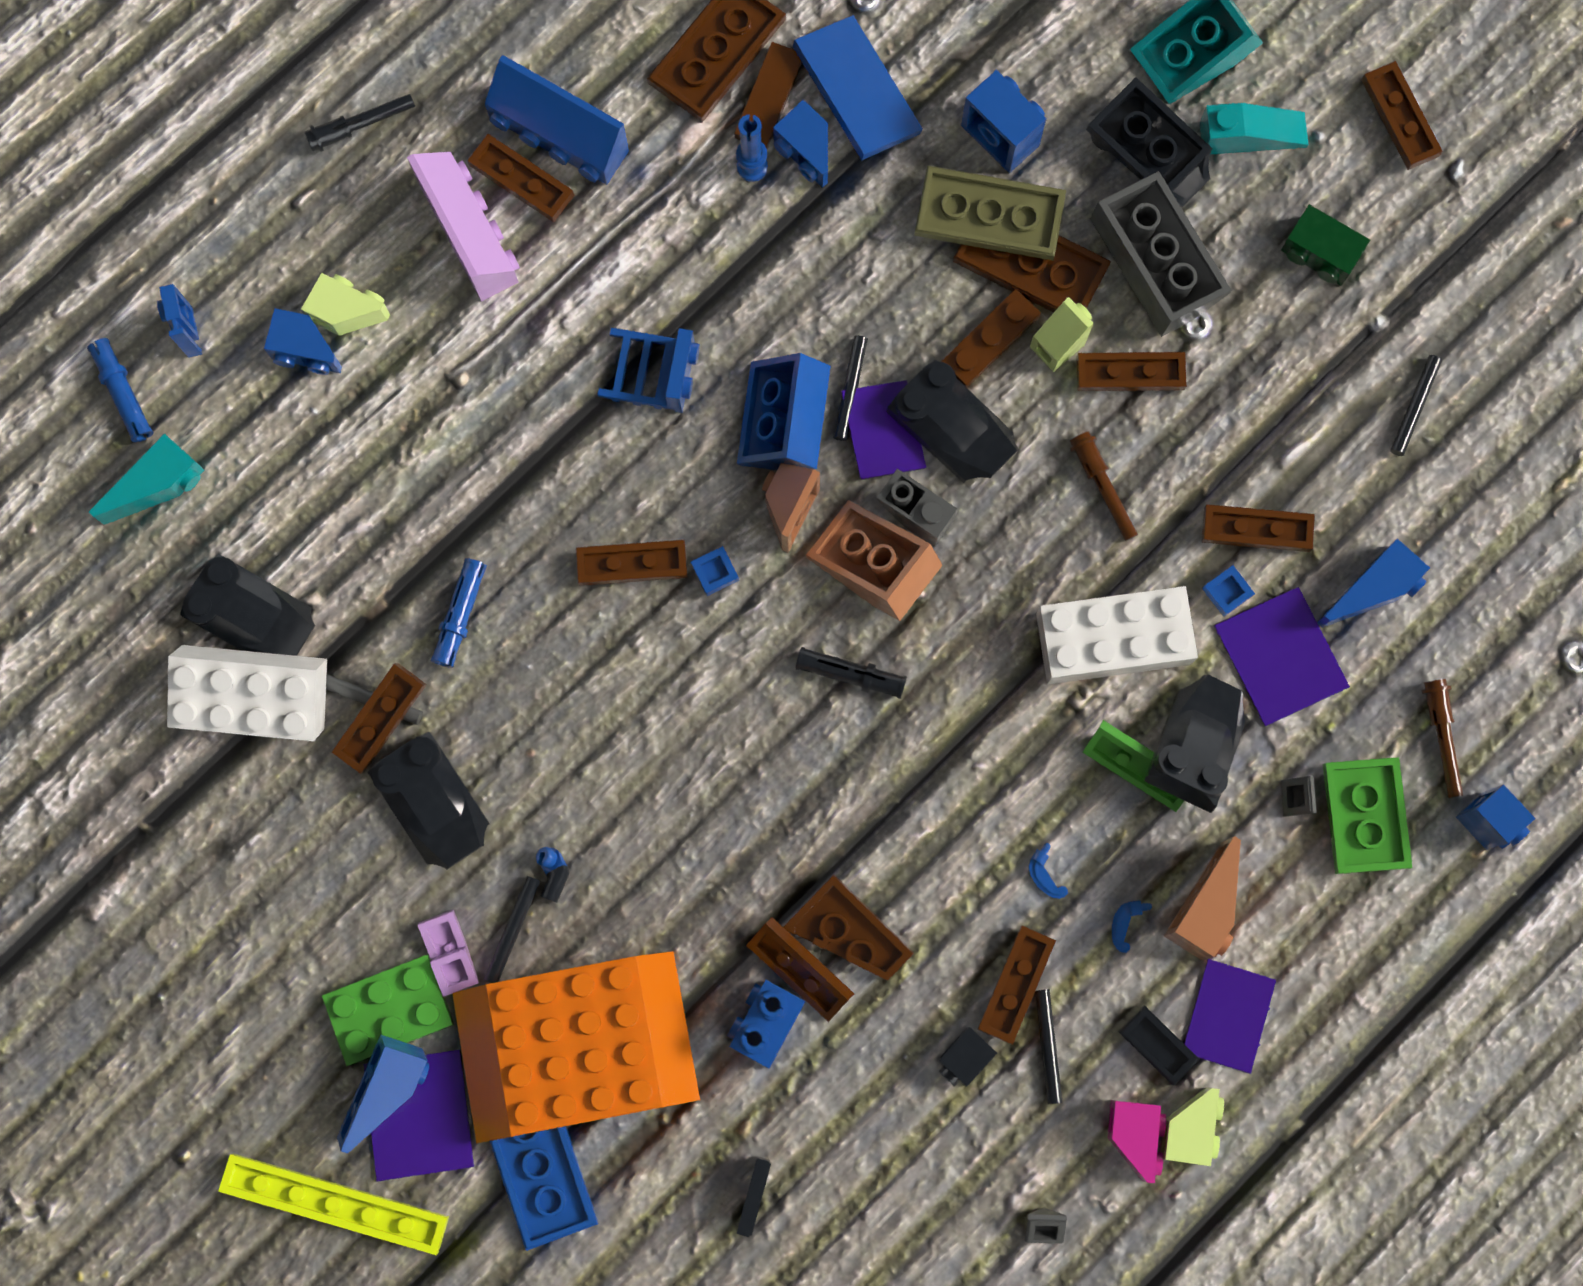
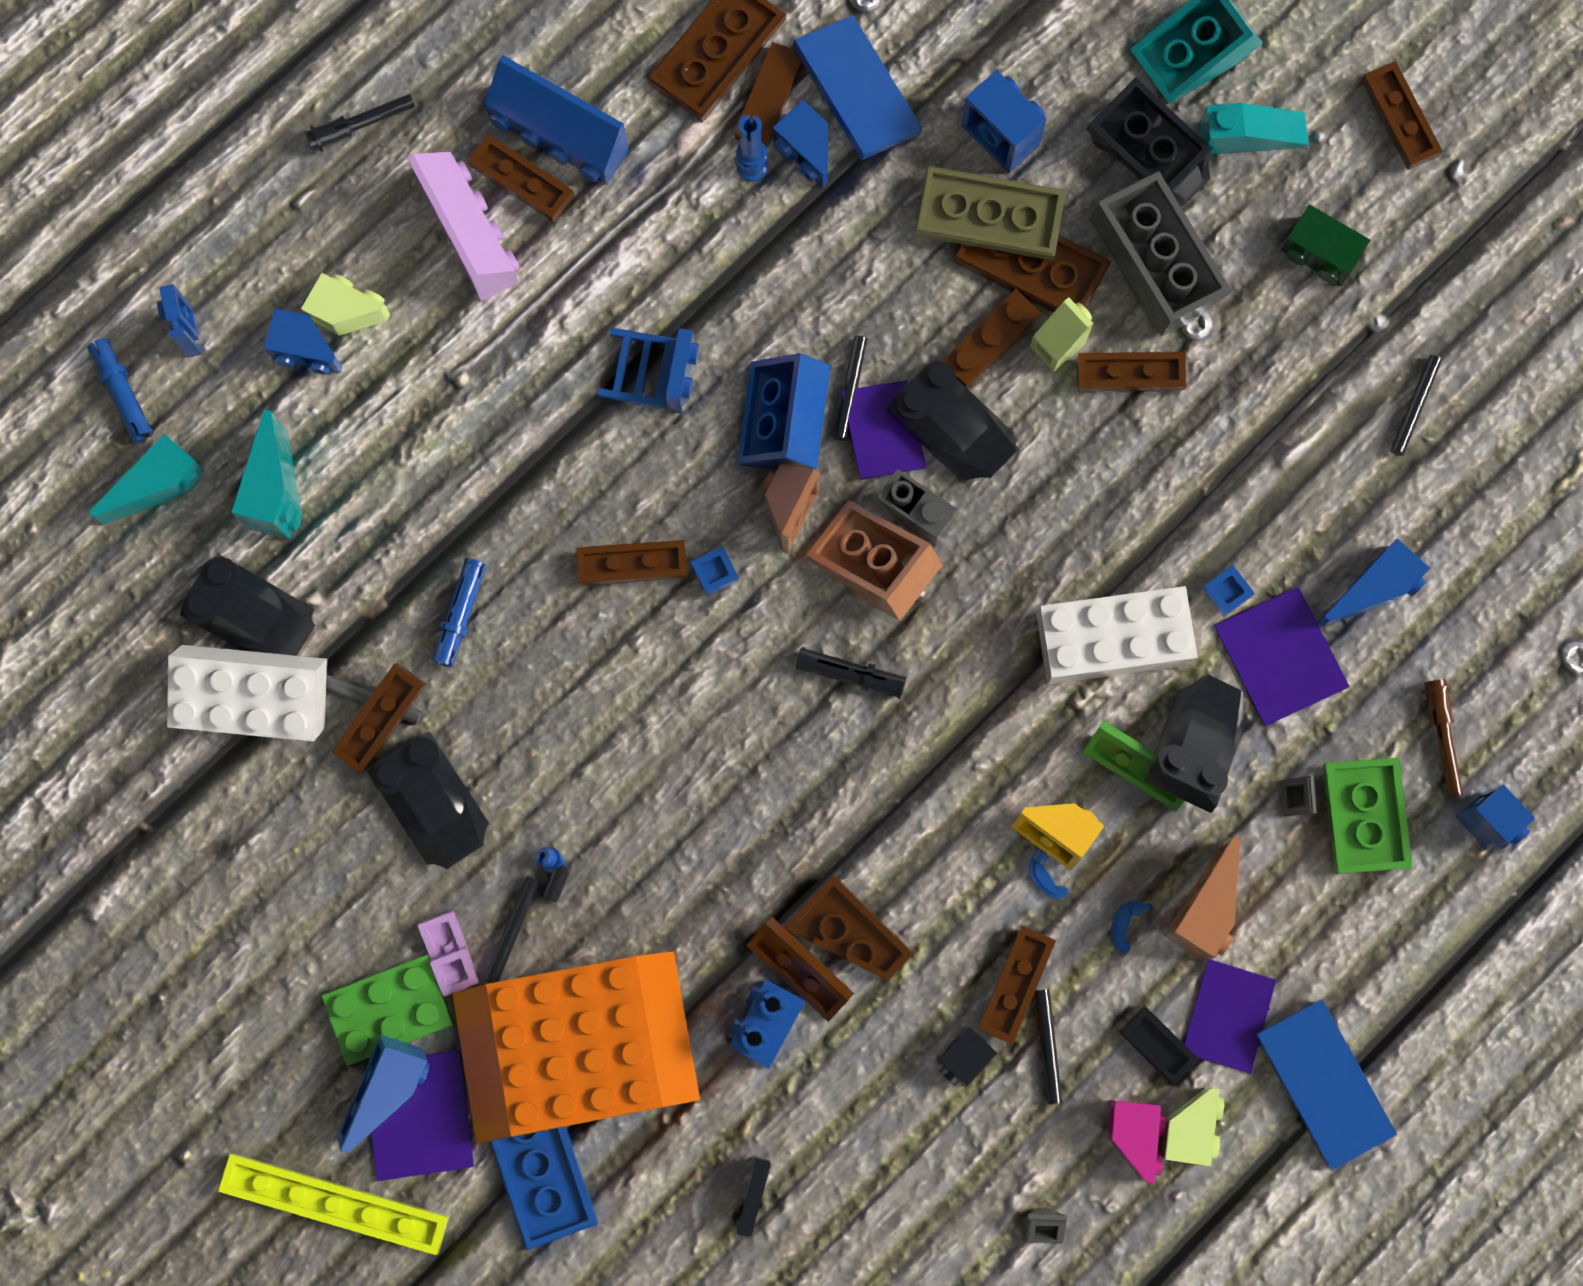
reddish brown pin [1070,431,1138,541] -> none
reddish brown plate [1202,504,1315,552] -> none
none -> teal slope [231,409,302,540]
none -> yellow slope [1011,803,1105,871]
none -> blue tile [1255,999,1397,1171]

